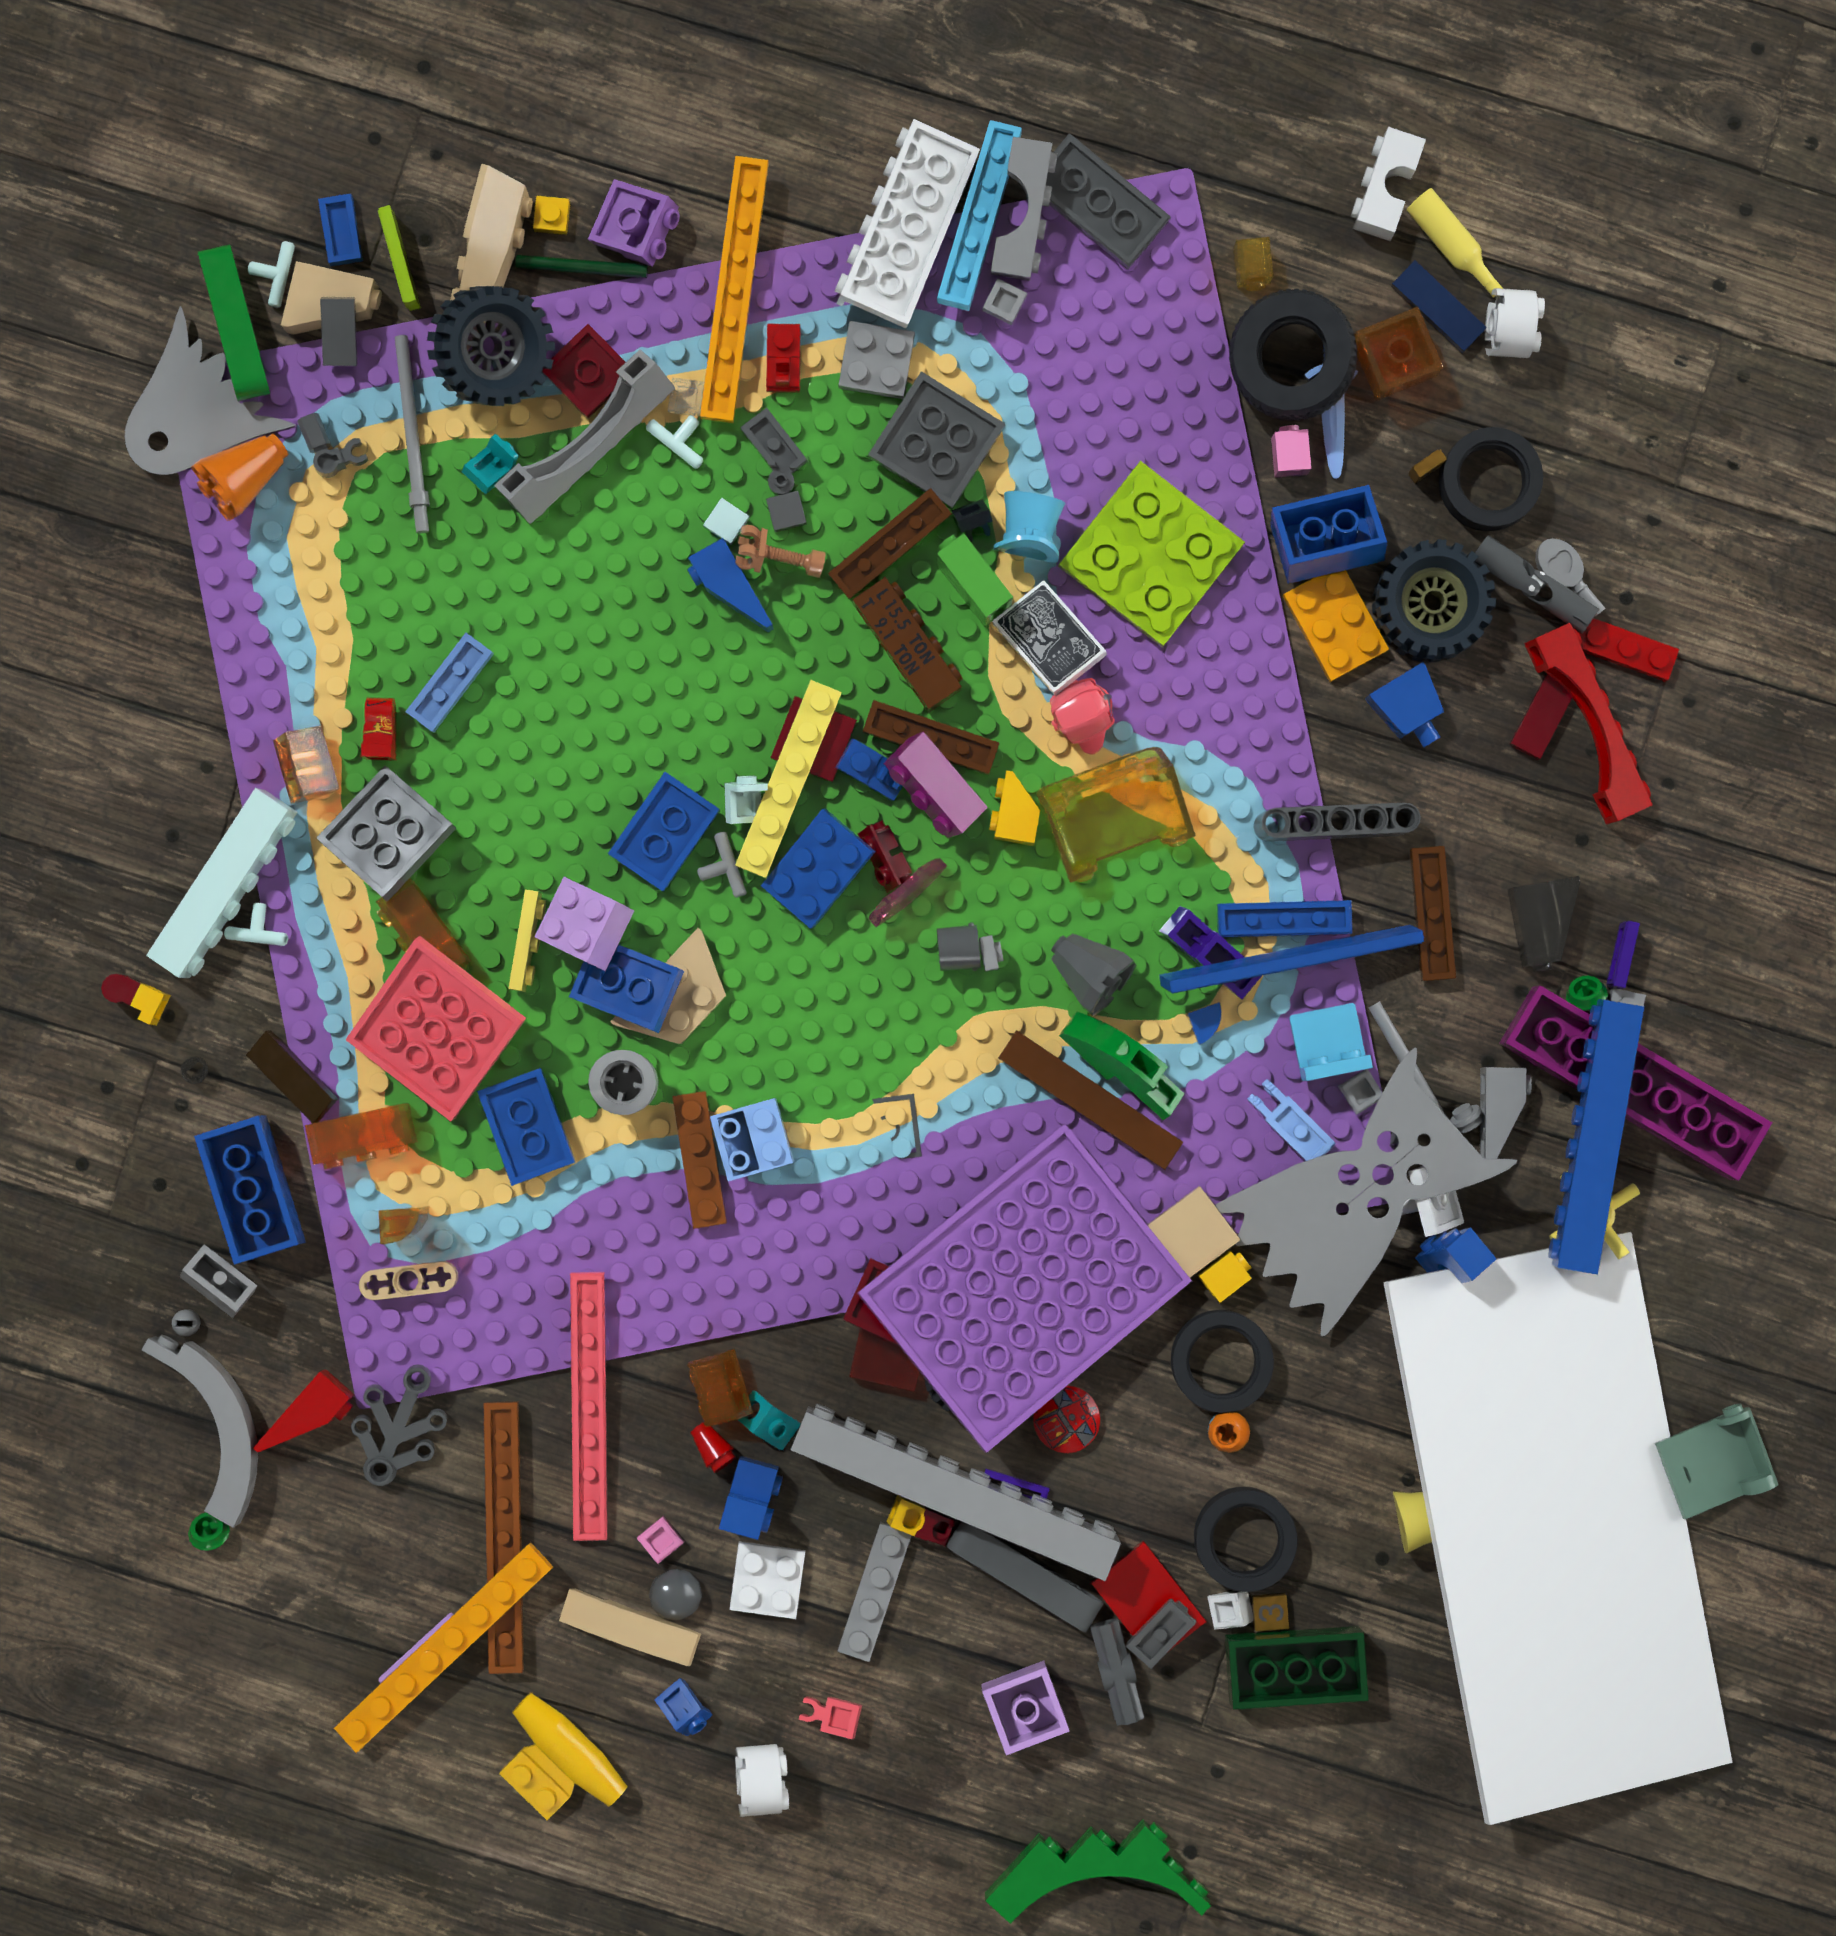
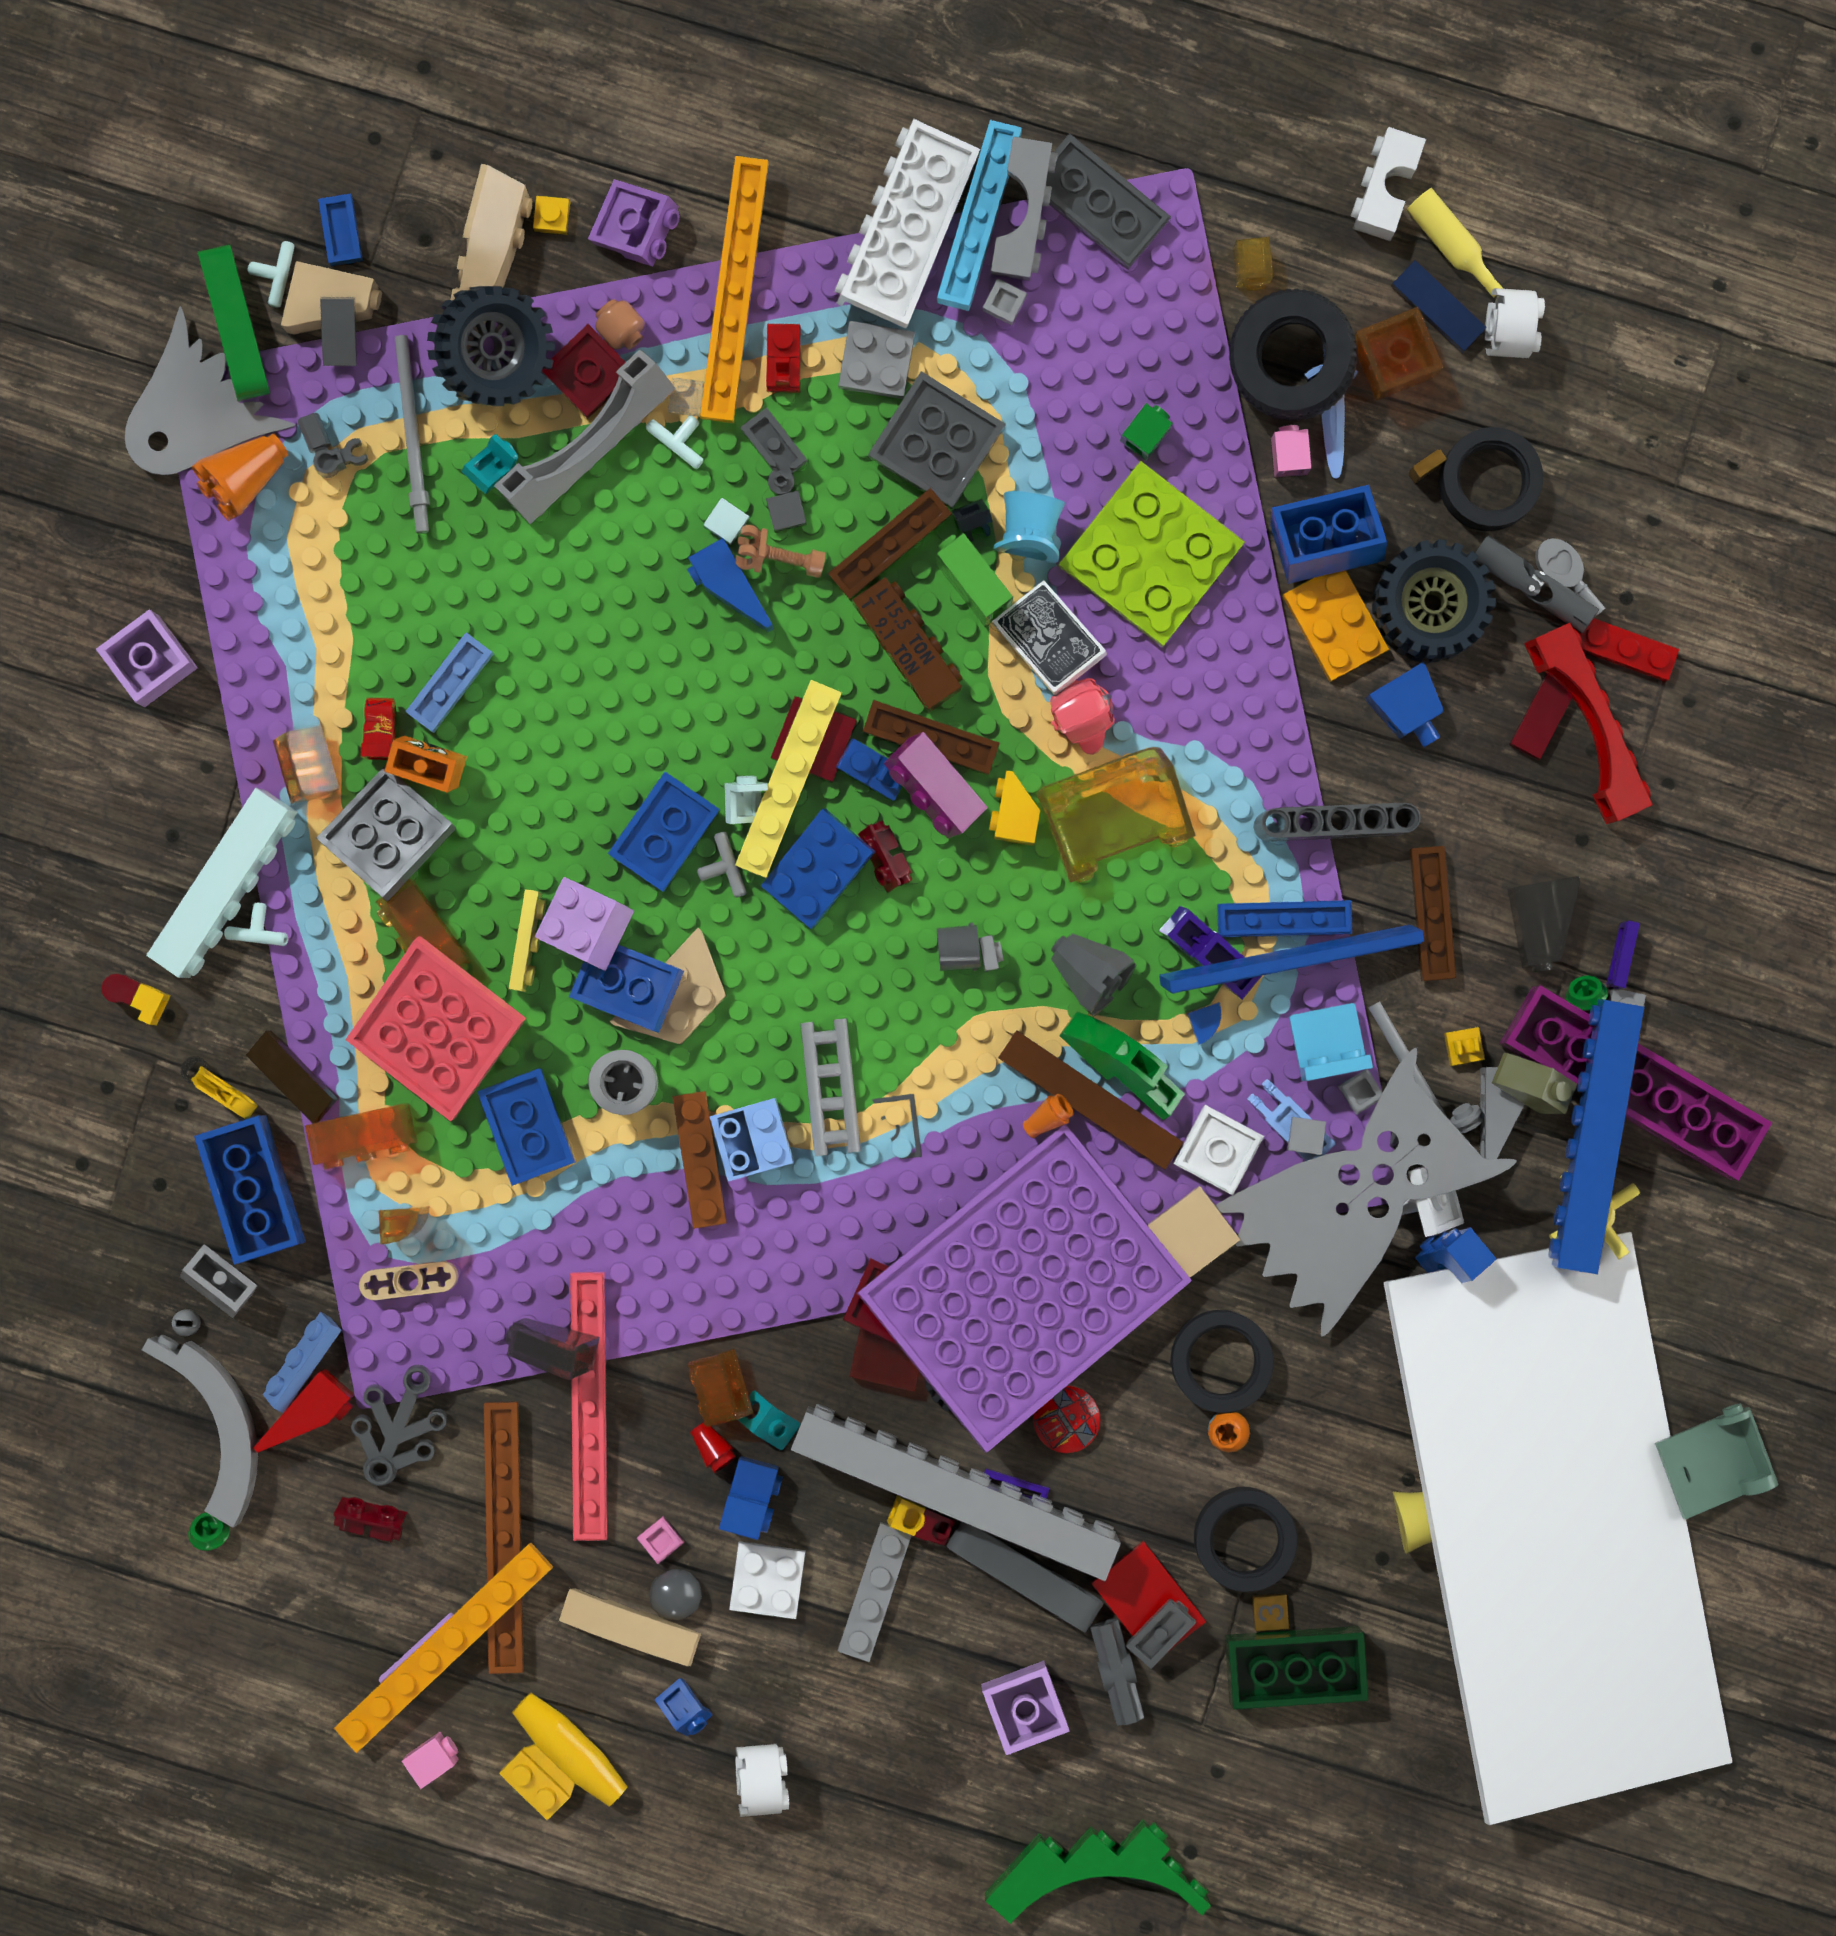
lime tile [378,205,421,311] -> none
dark green bar [516,255,648,278] -> none
coral plate [799,1696,862,1739] -> none
tile [869,858,947,927] -> none
yellow brick [1197,1250,1252,1303] -> none
white slope [1207,1590,1254,1630] -> none
none -> lavender brick [96,609,198,707]
none -> yellow piece [191,1066,258,1119]
none -> medium blue plate [263,1312,341,1413]
none -> dark red hinge [333,1496,407,1543]
none -> orange brick [384,736,467,793]
none -> bright pink brick [402,1732,459,1789]
none -> clear smoke slope [506,1318,600,1380]
none -> nougat head [595,299,645,350]
none -> light grey bar [800,1018,861,1156]
none -> orange cone [1023,1094,1074,1139]
none -> green brick [1120,403,1173,461]
none -> white tile [1173,1105,1264,1195]
none -> light grey tile [1287,1117,1326,1155]
none -> yellow tile [1444,1027,1485,1066]
none -> olive slope [1492,1053,1577,1114]

